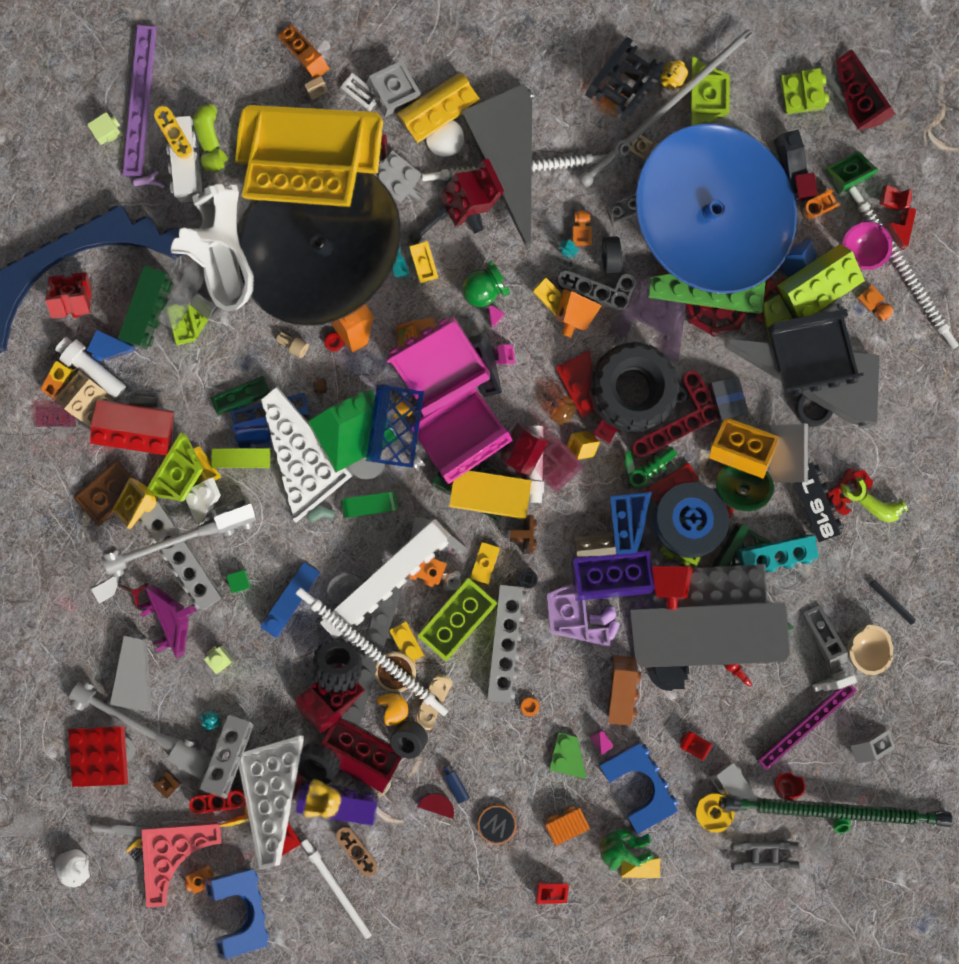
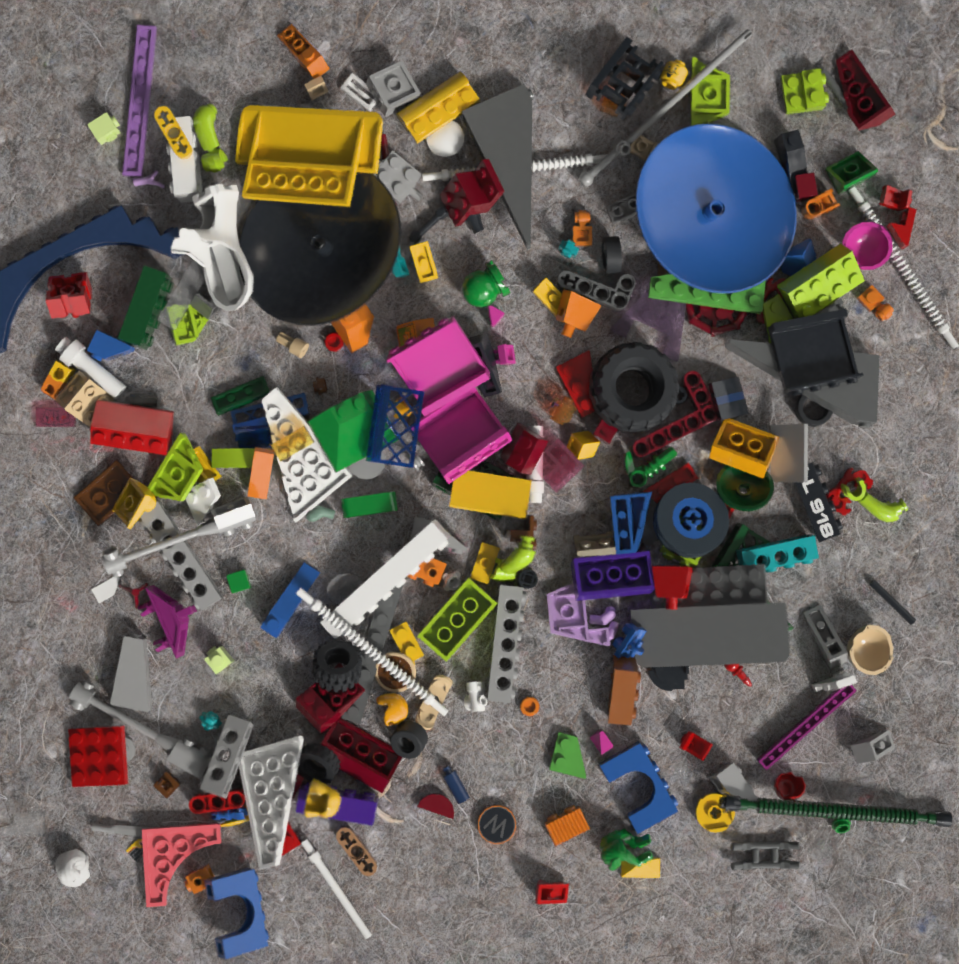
none -> blue piece [211,807,248,820]
none -> orange tile [247,447,274,499]
none -> clear yellow plate [271,425,315,462]
none -> white plate [464,682,487,712]
none -> lime piece [489,535,536,582]
none -> blue hips [612,623,647,658]

